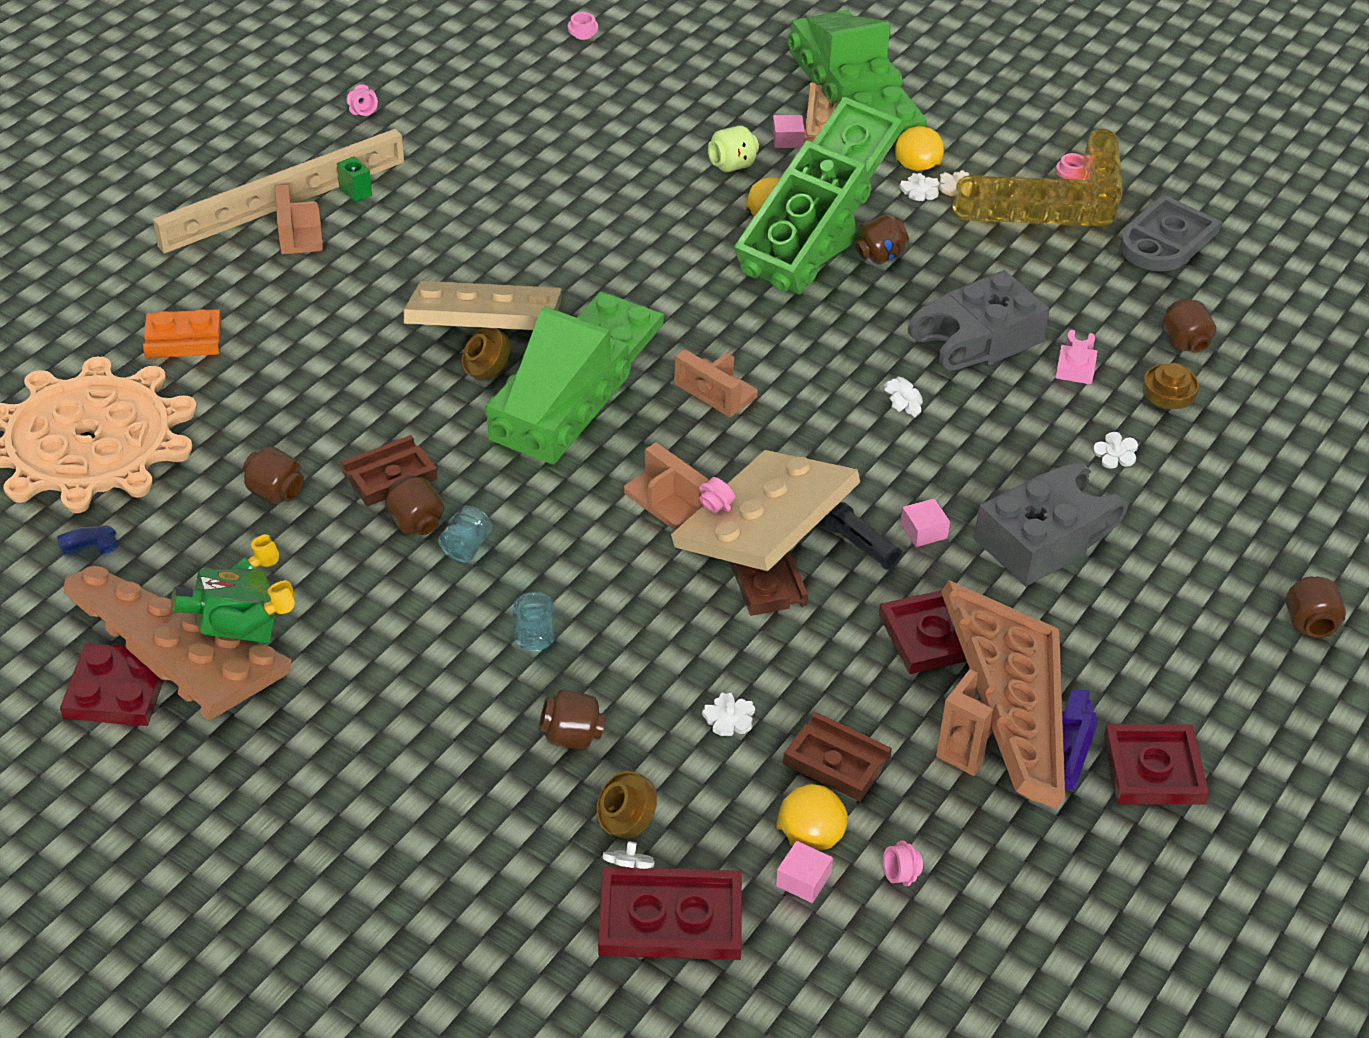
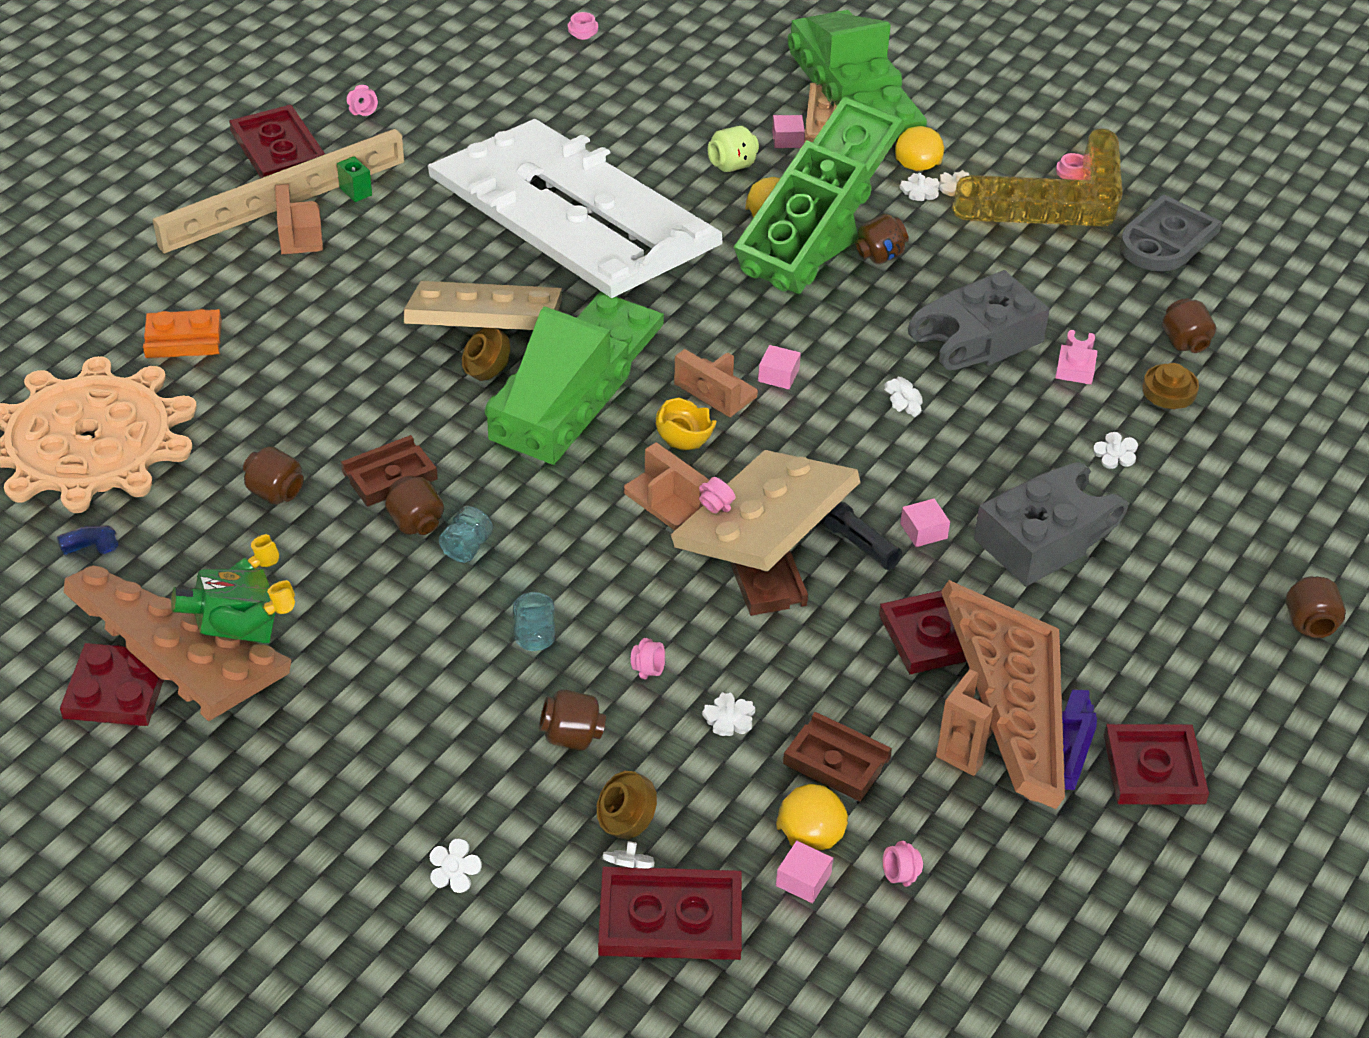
none -> dark red plate [229,104,325,178]
none -> white piece [428,119,722,298]
none -> white plant [430,839,482,893]
none -> bright pink plate [631,638,665,680]
none -> yellow hair [655,397,717,450]
none -> bright pink piece [758,345,801,389]

